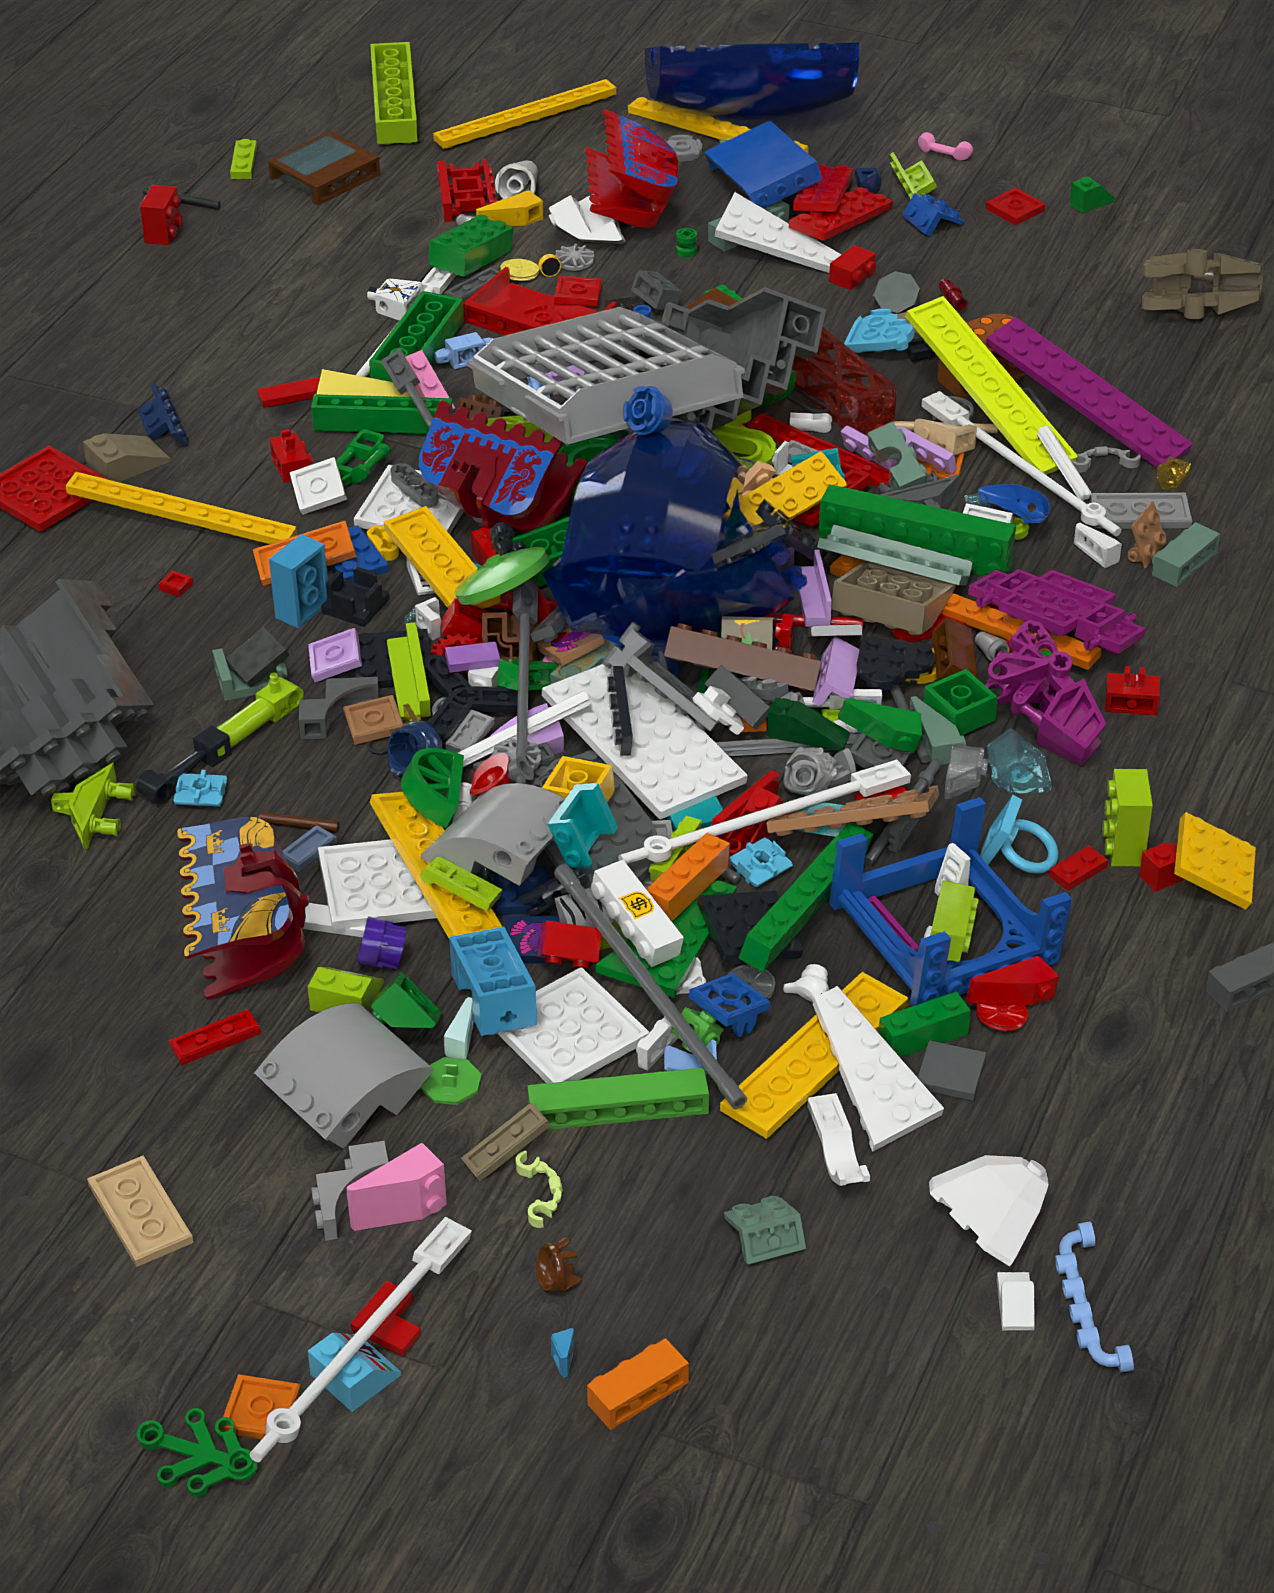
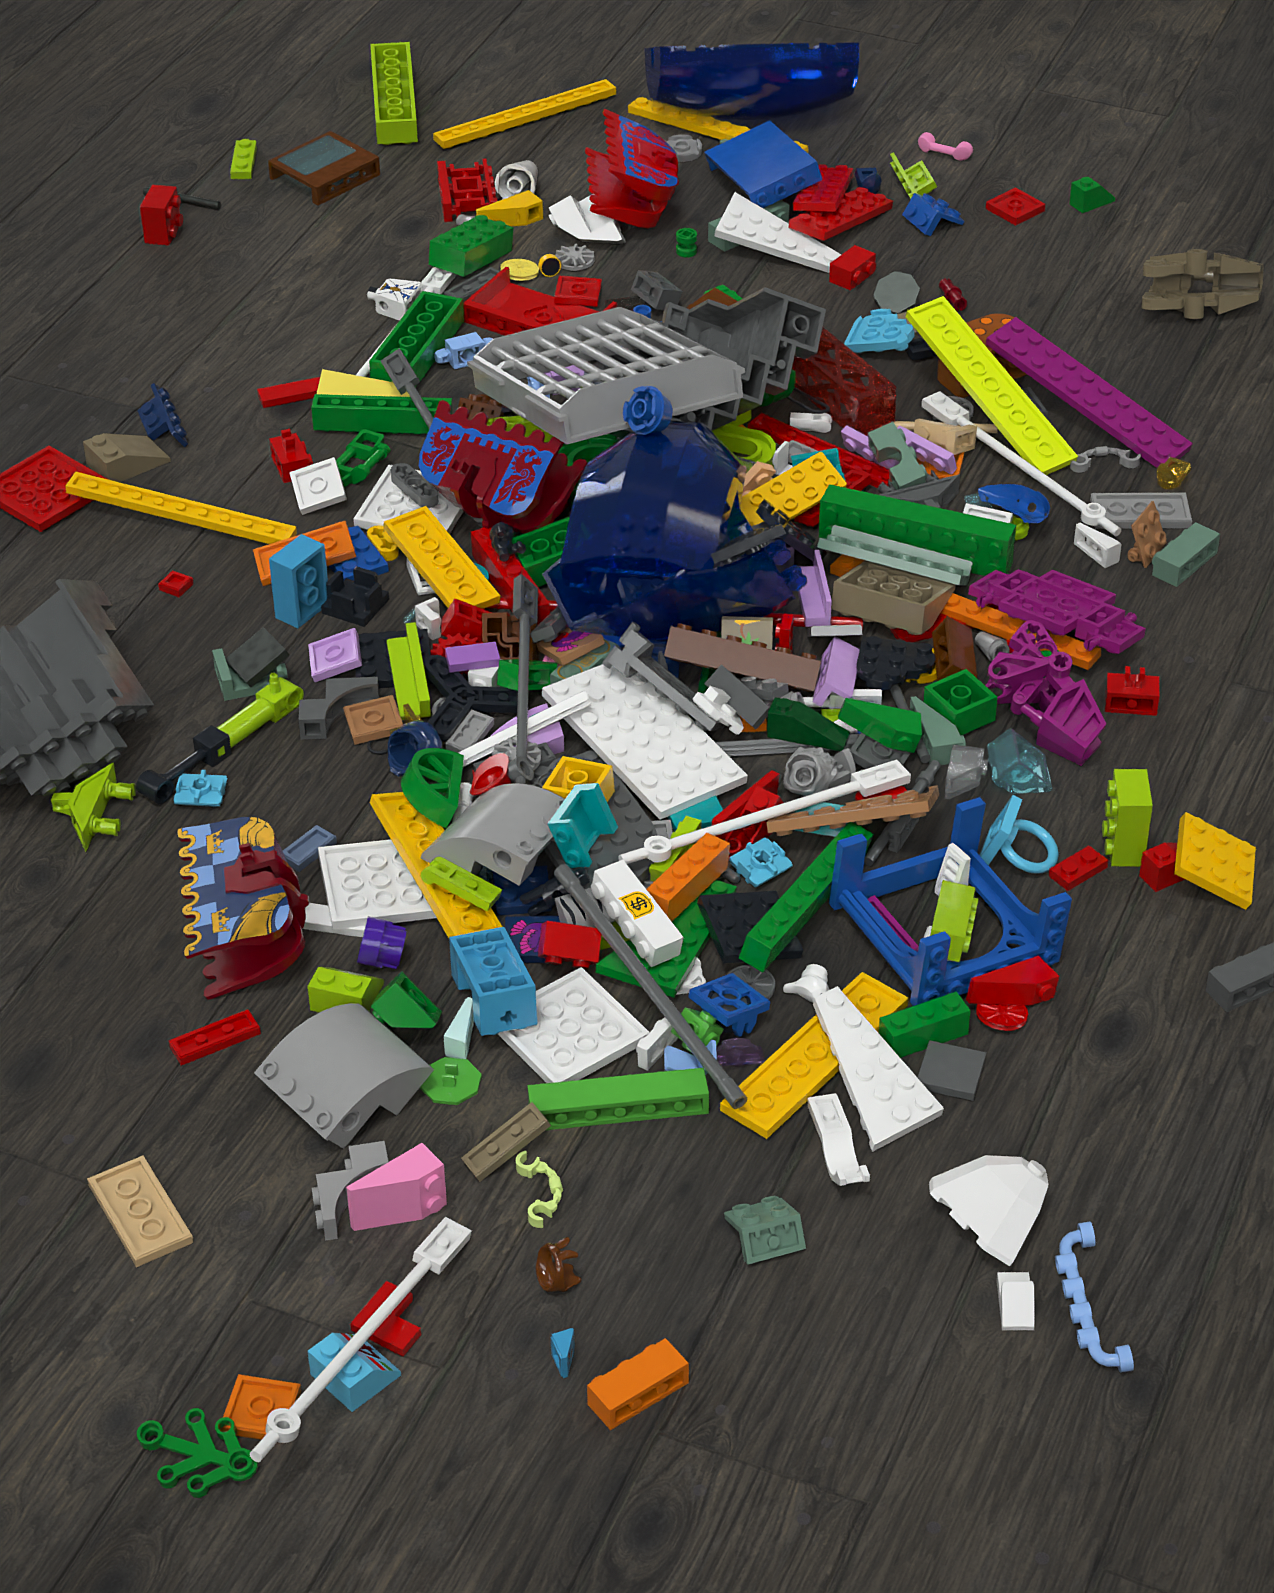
reddish brown bar [259,812,339,832] -> none
bright pink plate [406,350,455,410] -> none
bright green dish [454,547,549,605] -> none
black plate [607,666,633,756] -> none
white axle [1037,426,1091,501] -> none
none -> clear purple plate [716,1038,765,1066]

